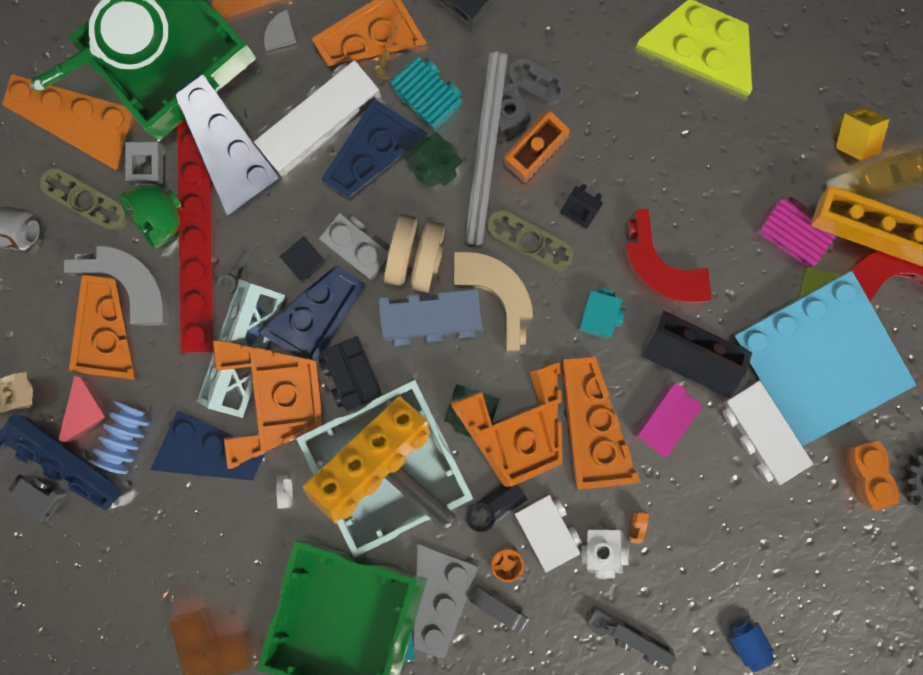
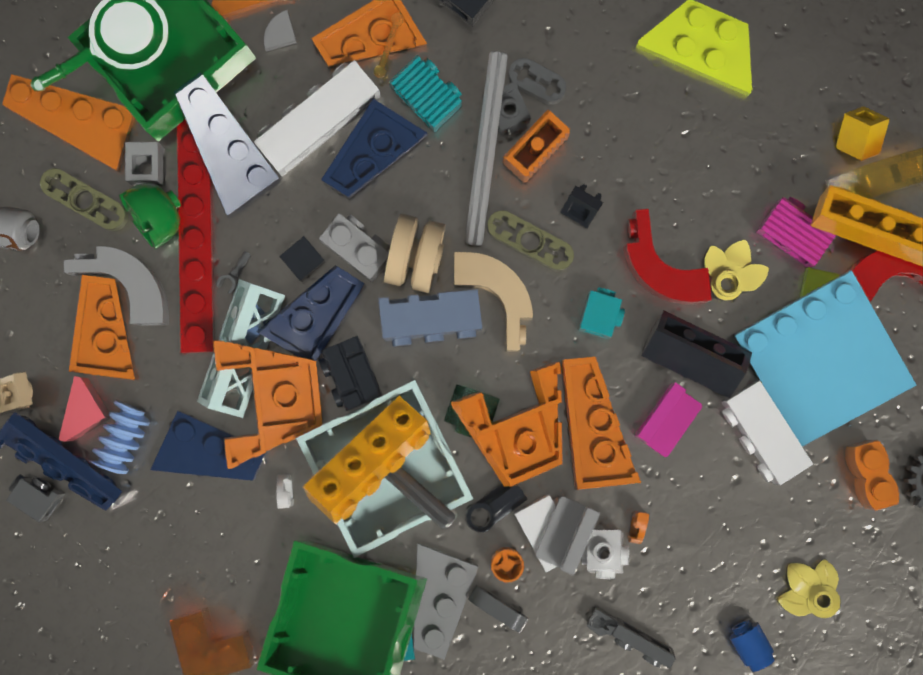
clear green brick [404,132,463,187] -> none
none -> light grey panel [536,496,600,576]
none -> light yellow plate [704,240,769,301]
none -> light yellow plate [778,559,841,618]

